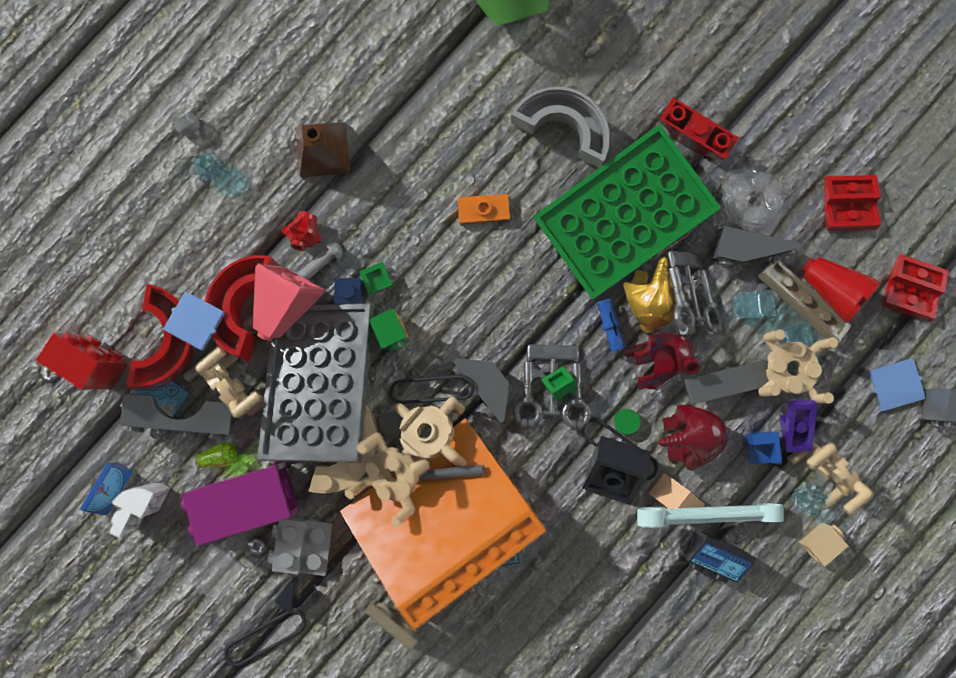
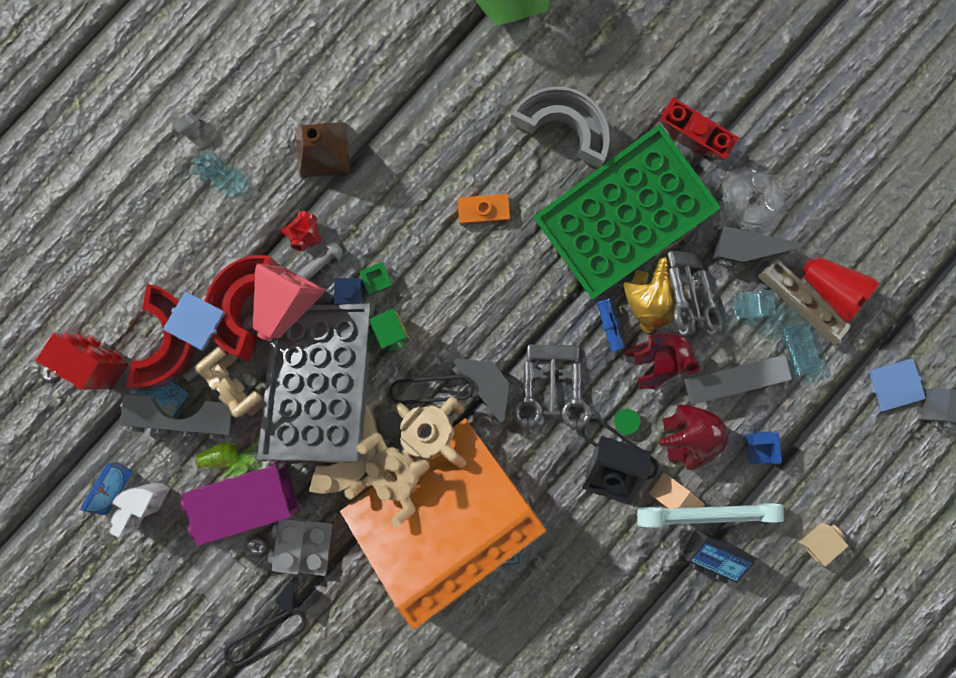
dark tan plate [364,603,417,650] -> none
dark grey bar [419,465,485,481] -> none
green tile [541,366,578,402] -> none
tan plate [758,329,838,405] -> none
dark purple slope [780,400,817,452] -> none
tan plate [787,442,873,516] -> none
clear light blue gear [792,482,828,516] -> none
red slope [824,175,881,231] -> none
red slope [881,254,949,322] -> none

